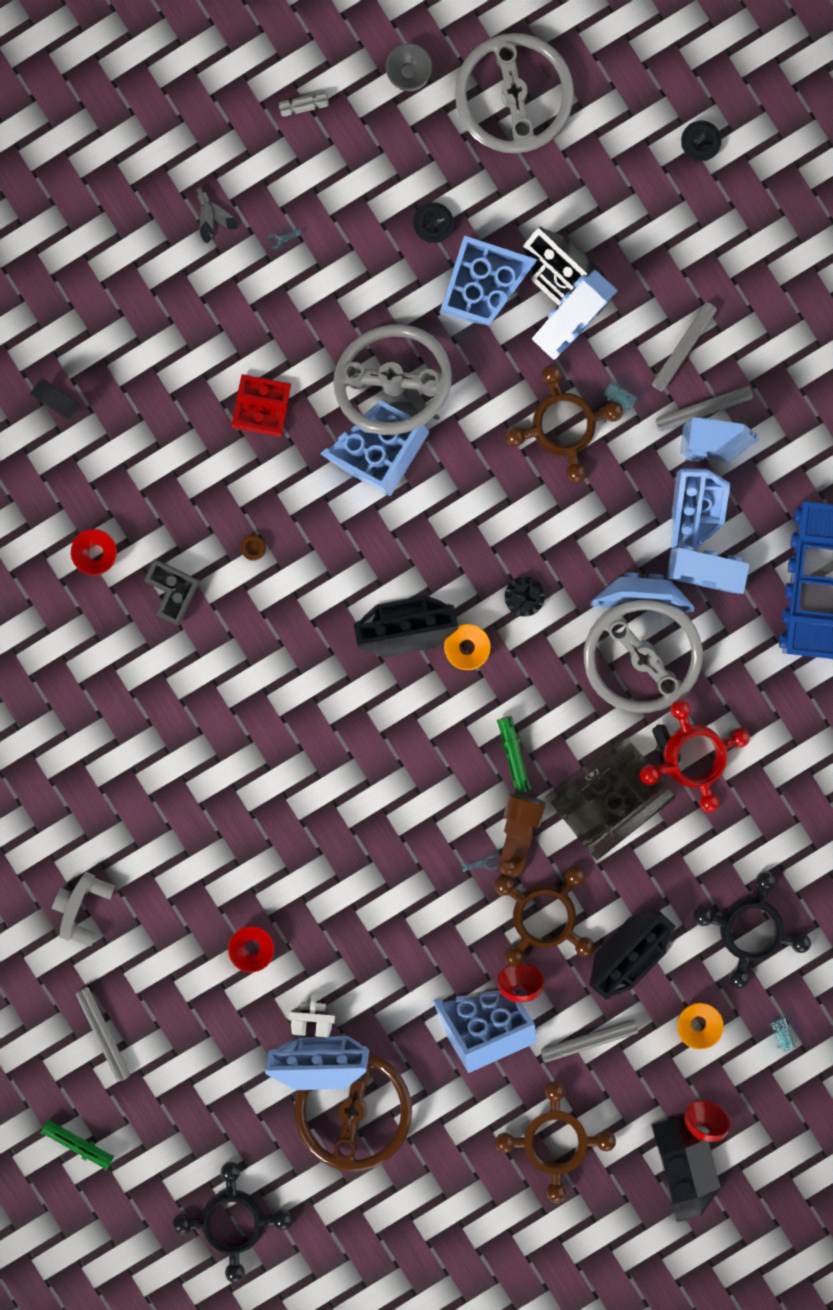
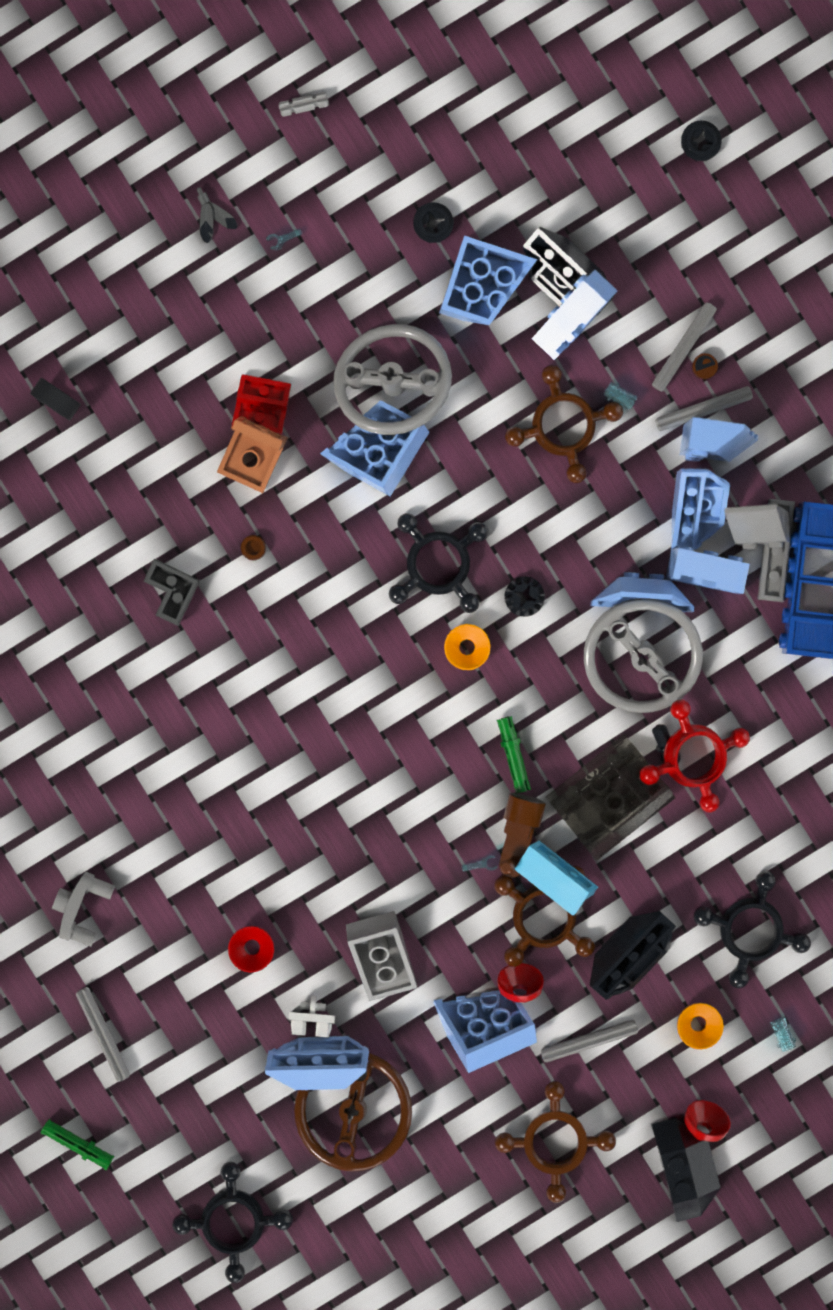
red piece [70,529,117,576] -> none
black wedge [354,595,458,657] -> none
dark grey piece [386,43,432,91] -> none
dark grey piece [389,389,440,420] -> none
light grey piece [455,33,574,153] -> none
none -> nougat bracket [217,416,288,493]
none -> light grey slope [346,911,418,1001]
none -> black piece [389,513,488,613]
none -> medium azure panel [515,841,598,915]
none -> reddish brown tile [692,353,718,380]
none -> light grey slope [725,504,790,550]
none -> light grey tile [757,499,795,602]

